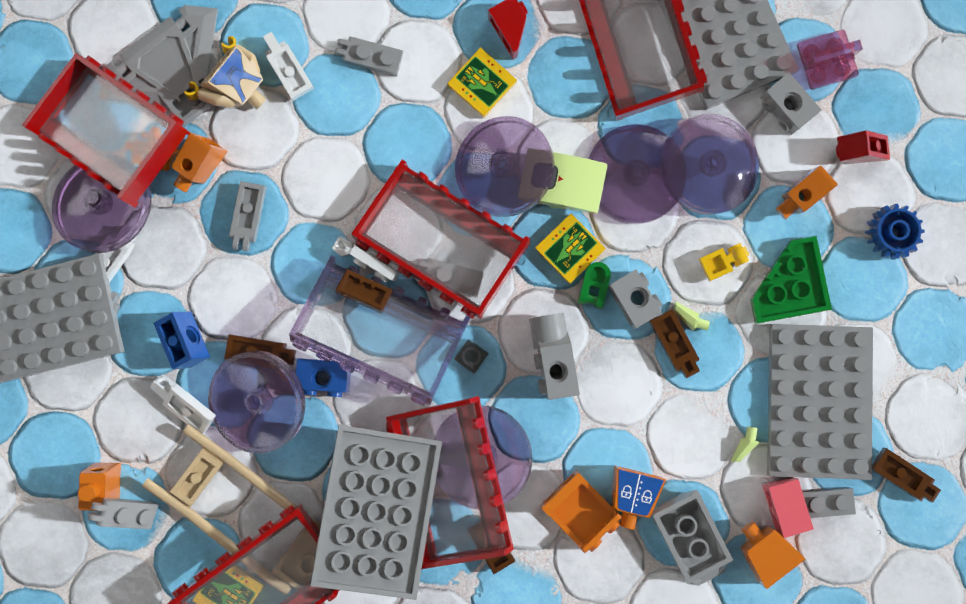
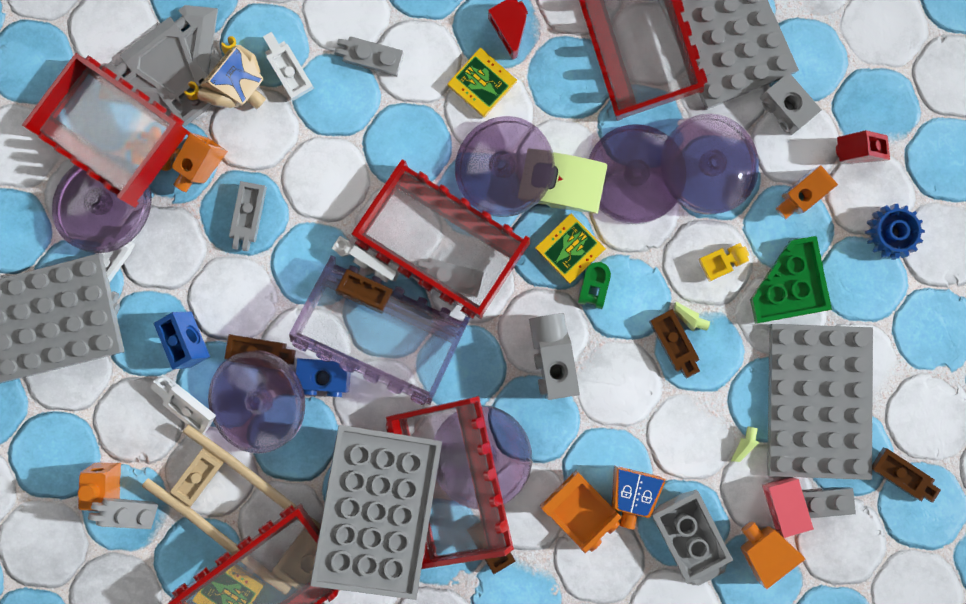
clear smoke tile [454,339,489,374] -> none
light grey brick [608,269,662,329] -> none
clear pink bracket [797,30,863,90] -> none

